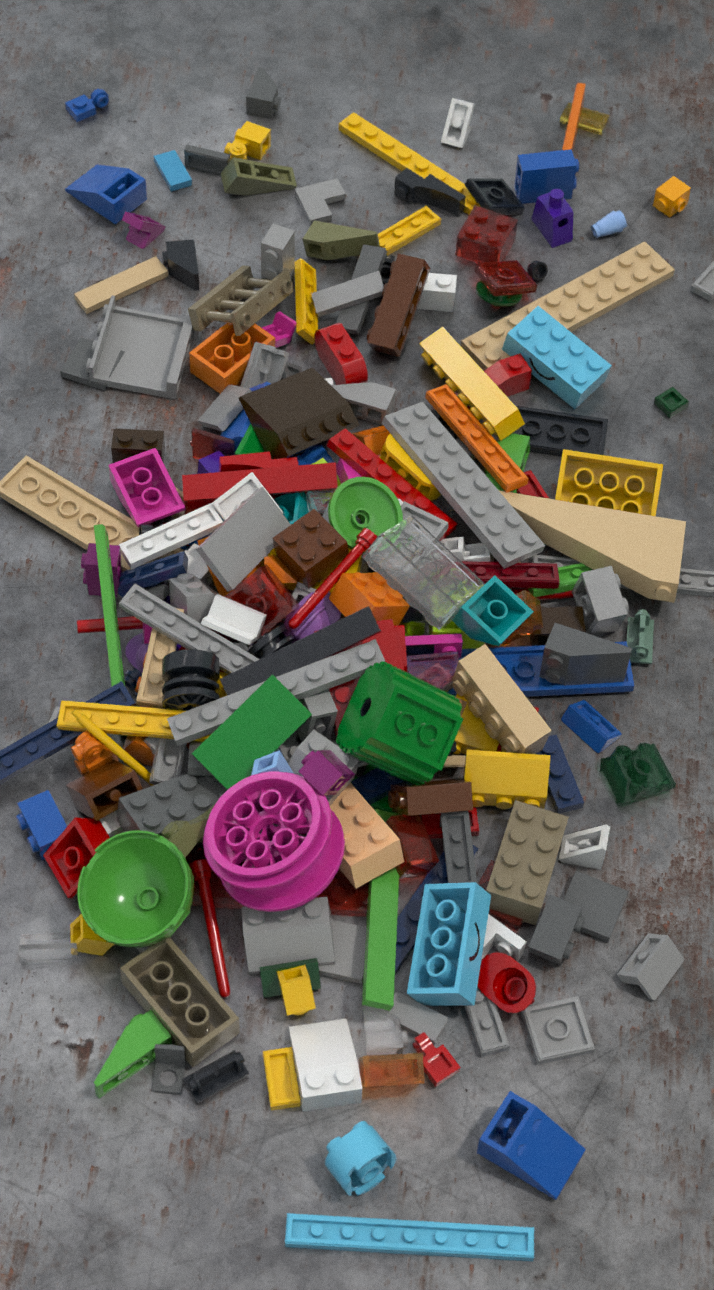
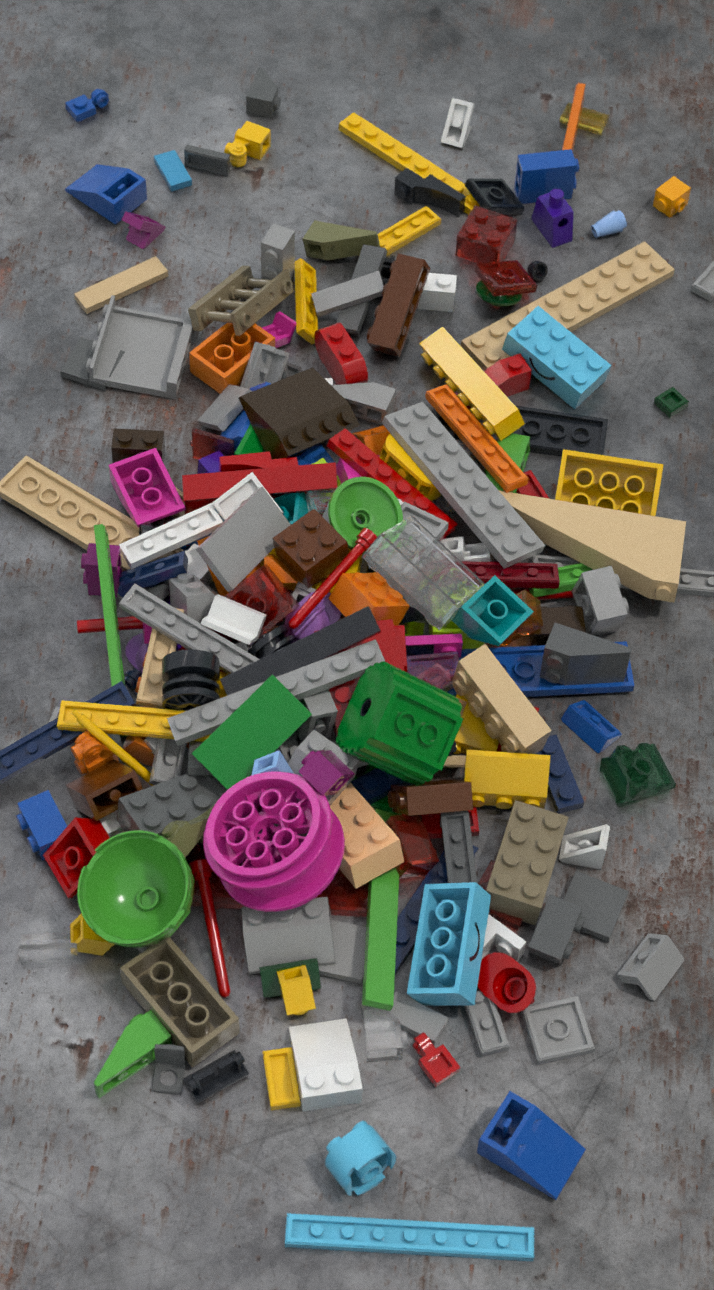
black slope [162,239,199,291] -> none
olive slope [221,158,297,196] -> none
light grey tile [295,178,346,226] -> none
clear orange brick [358,1053,425,1088] -> none
sand green hinge [627,609,654,664] -> none

